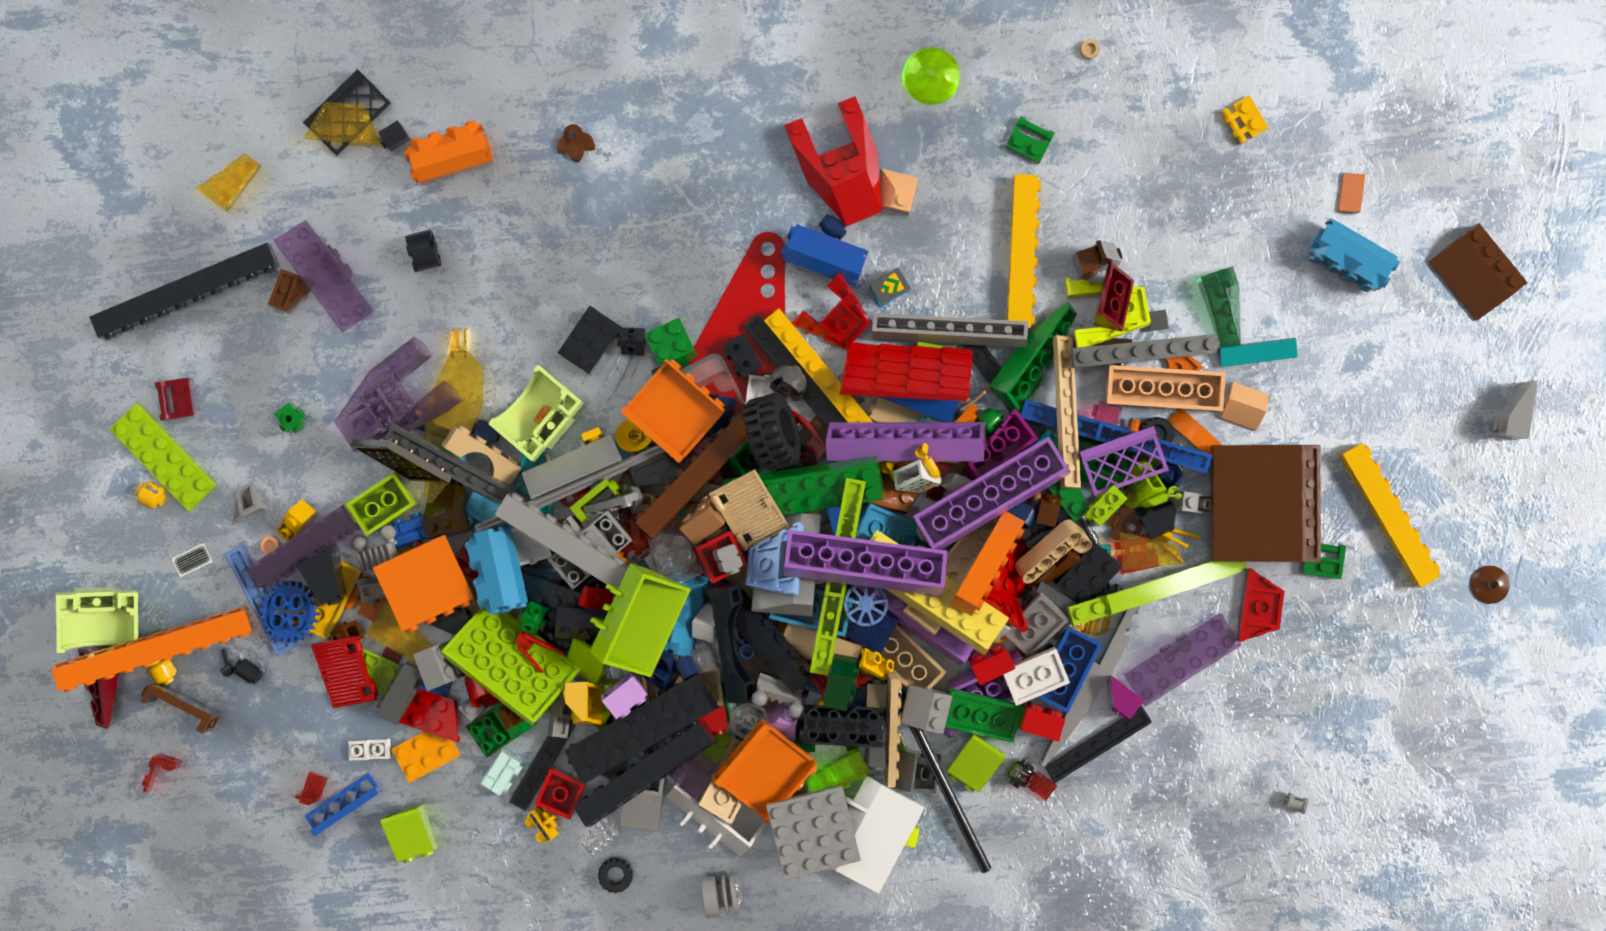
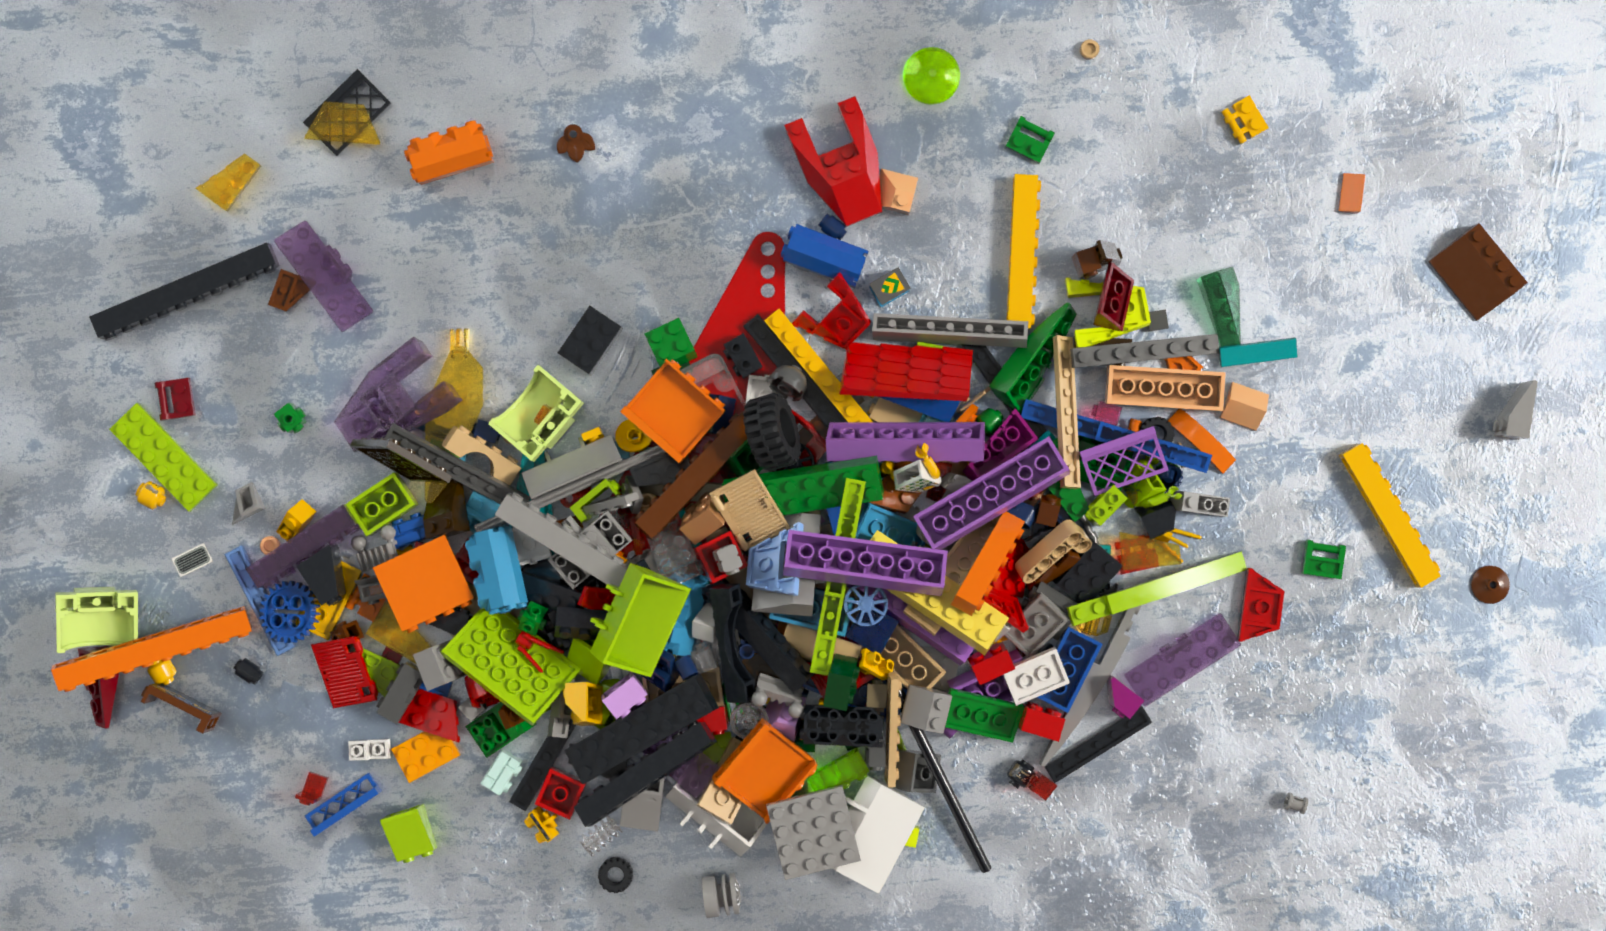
clear red bracket [142,753,182,793] -> none
black hand [220,649,235,677] -> none
black brick [378,120,411,151] -> none
black brick [405,229,442,272] -> none
black brick [617,327,646,355] -> none
lime slope [946,733,1006,793] -> none
reddish brown plate [1106,503,1142,541] -> none
reddish brown slope [1211,445,1321,562] -> none
dark azure brick [1308,218,1400,293] -> none

